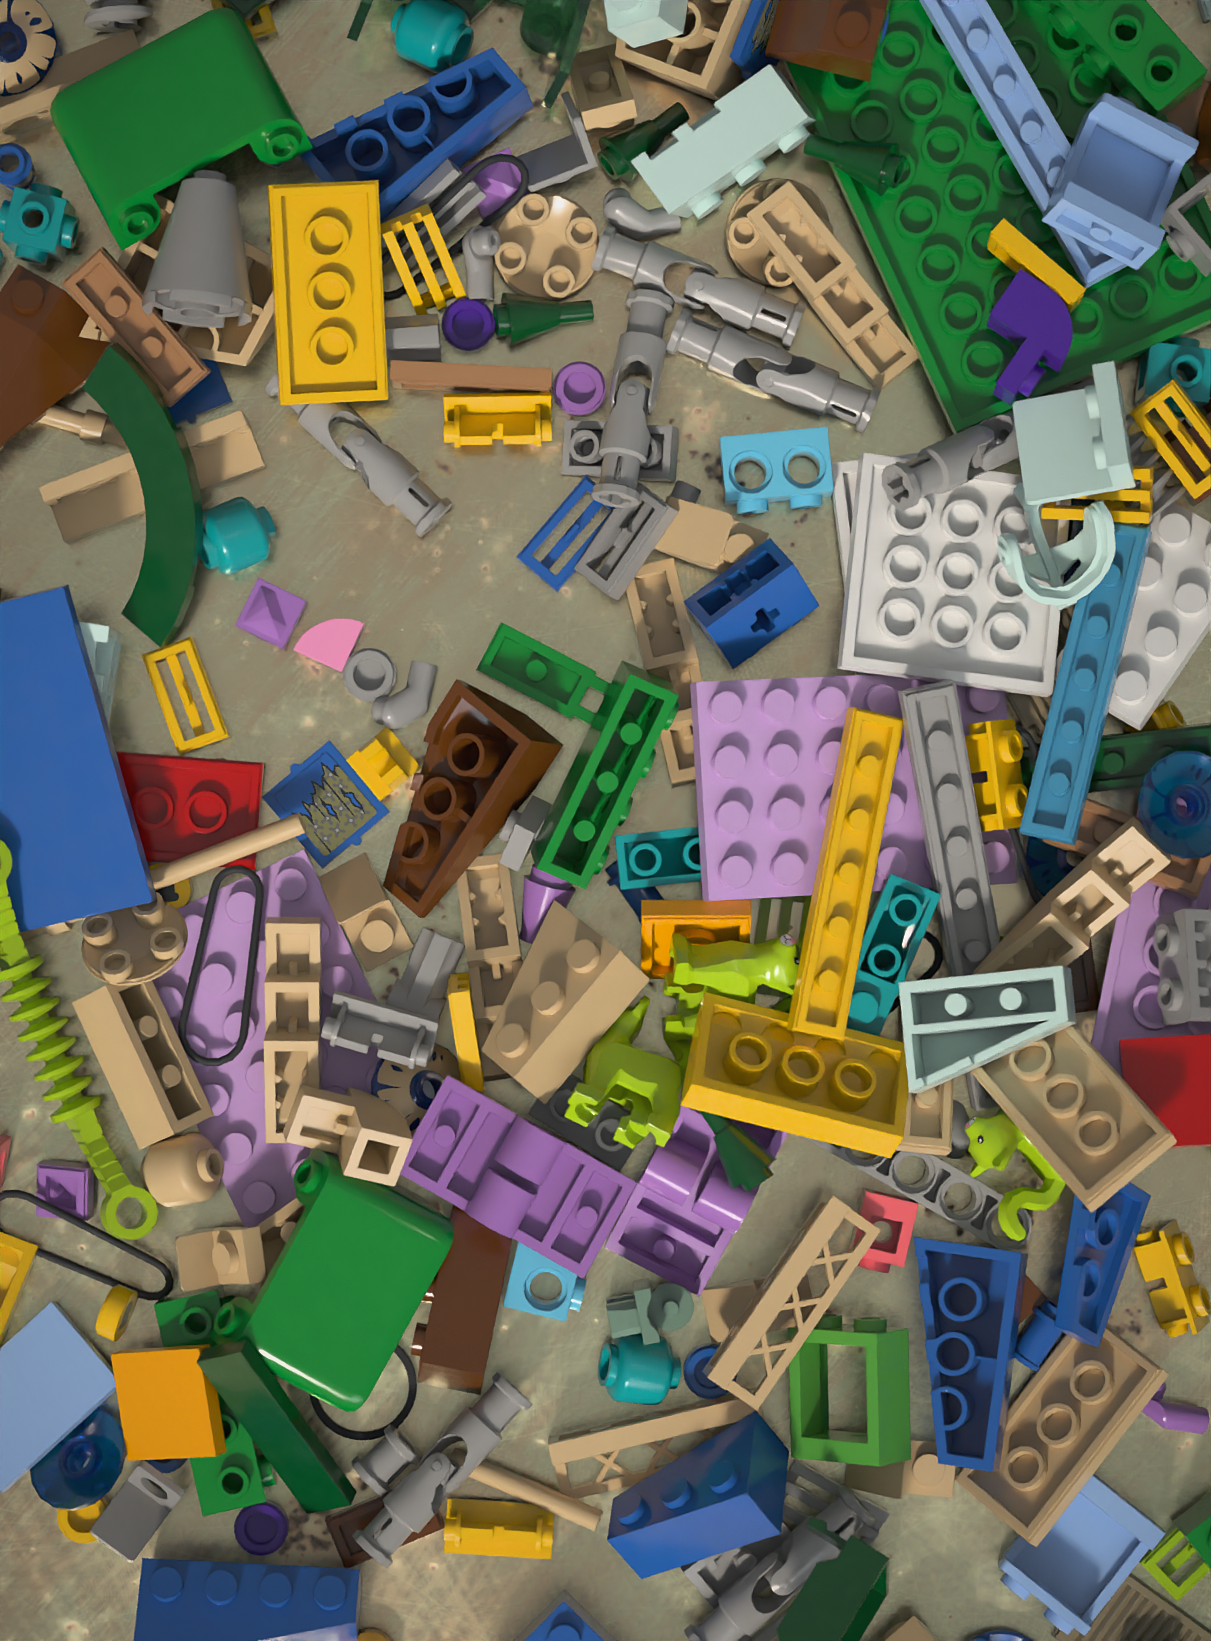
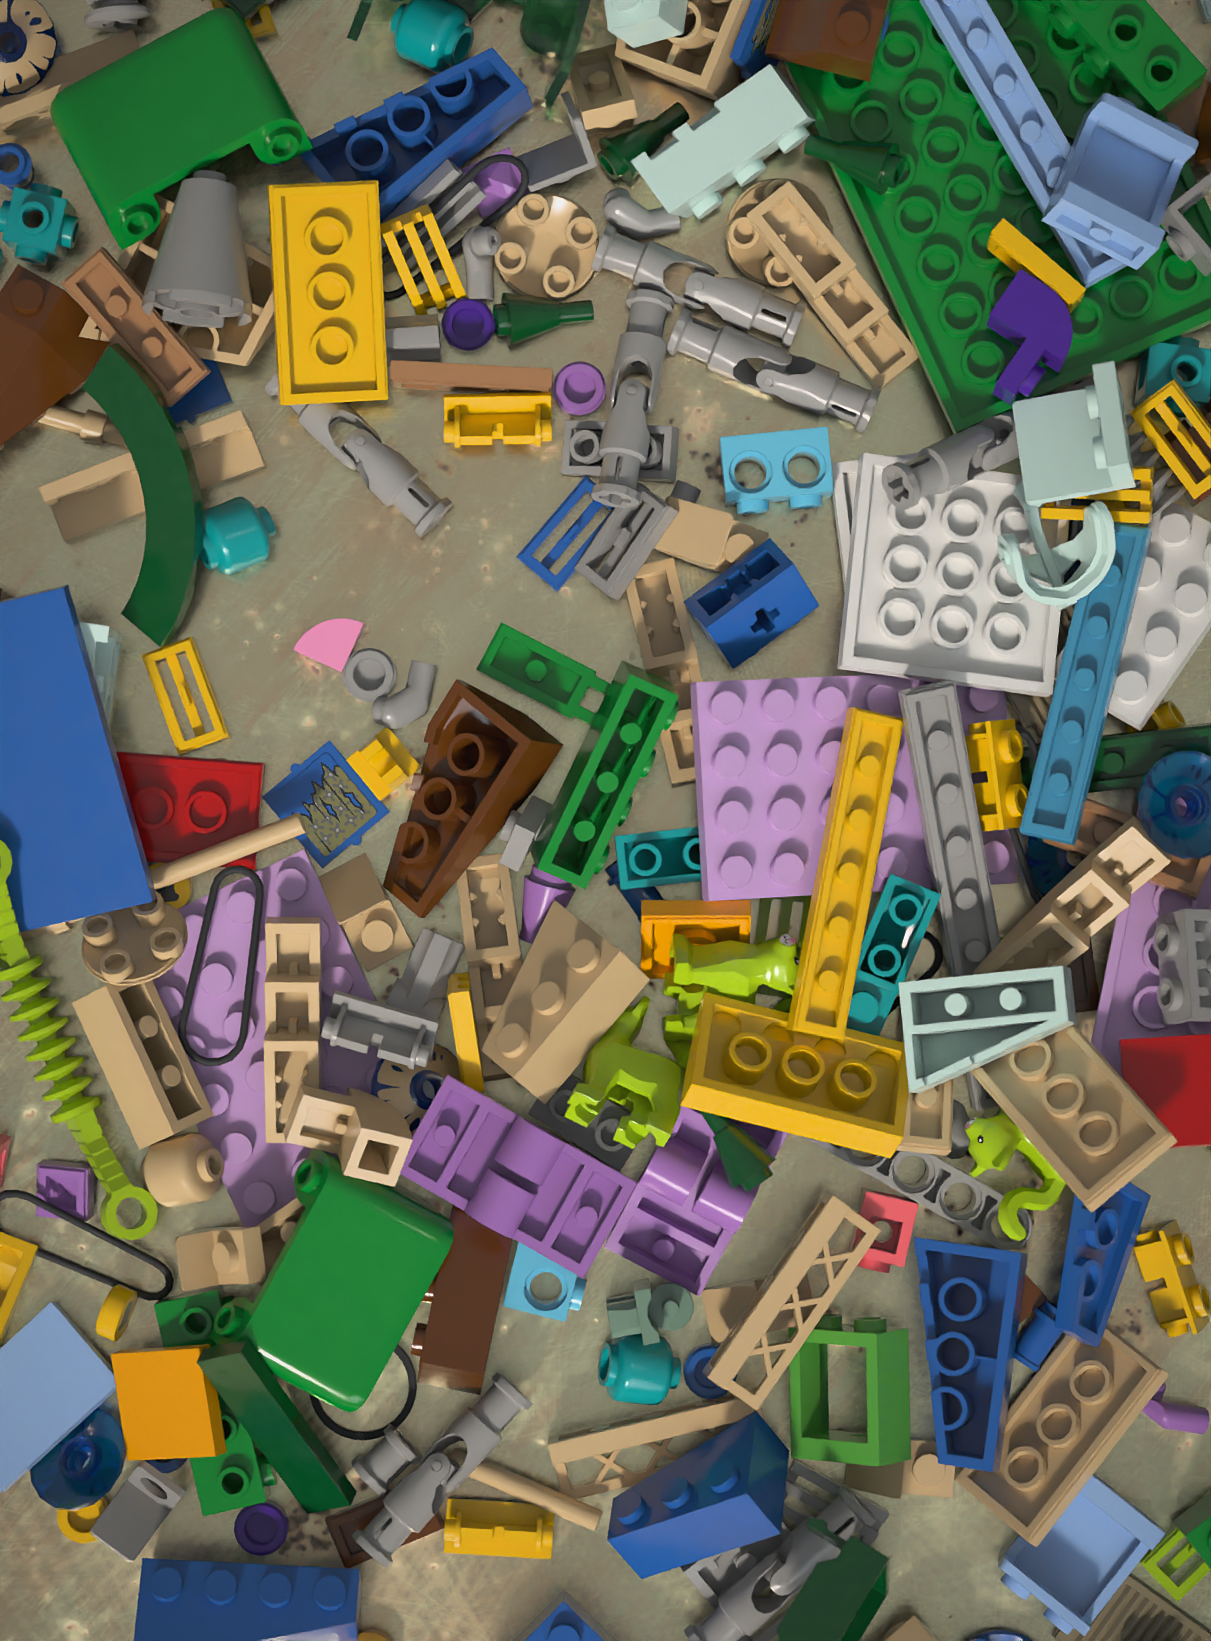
medium lavender tile [235,577,308,650] -> none

